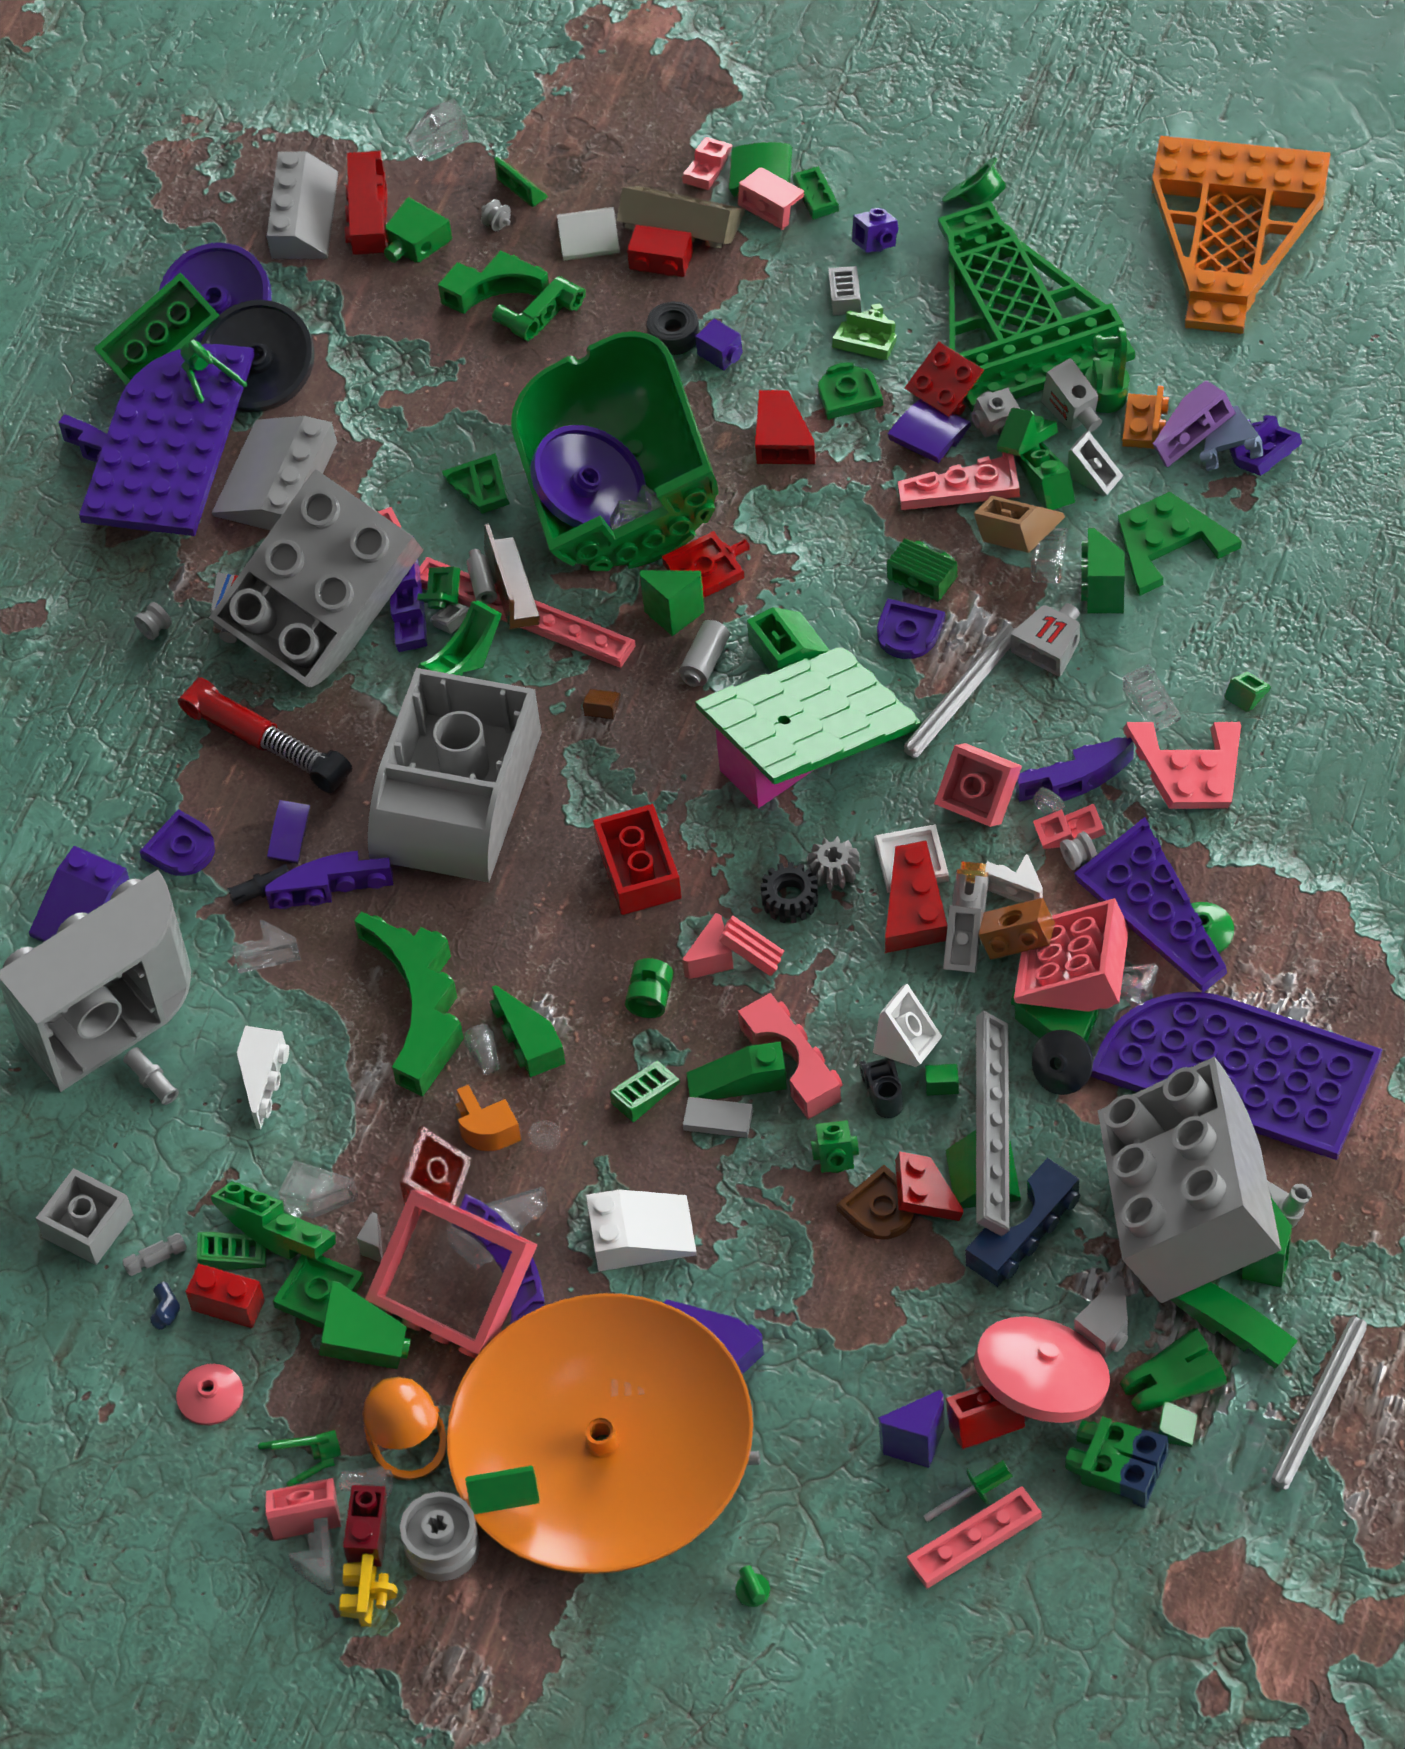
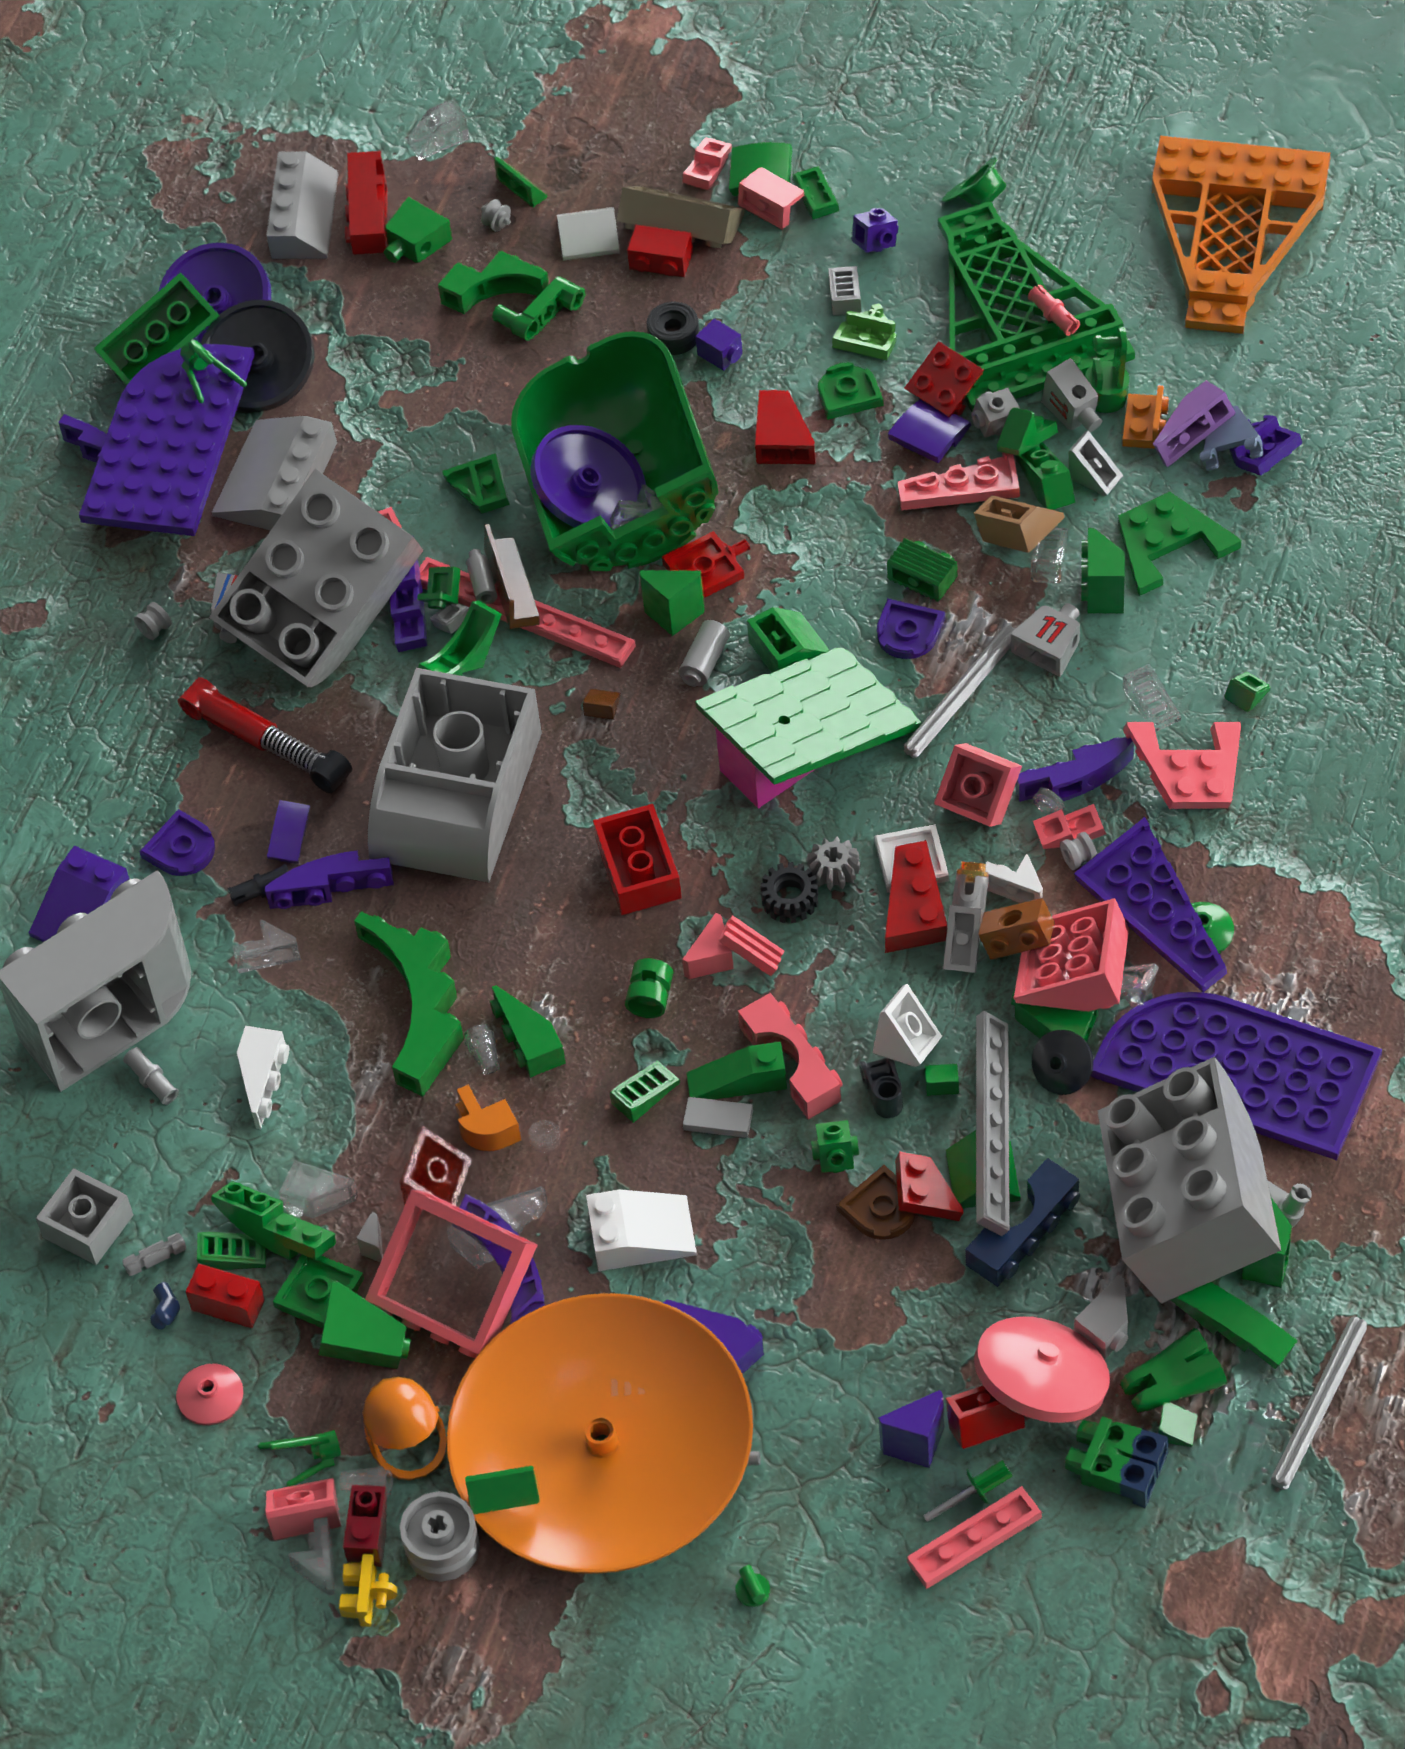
none -> coral pin [1028,285,1080,336]

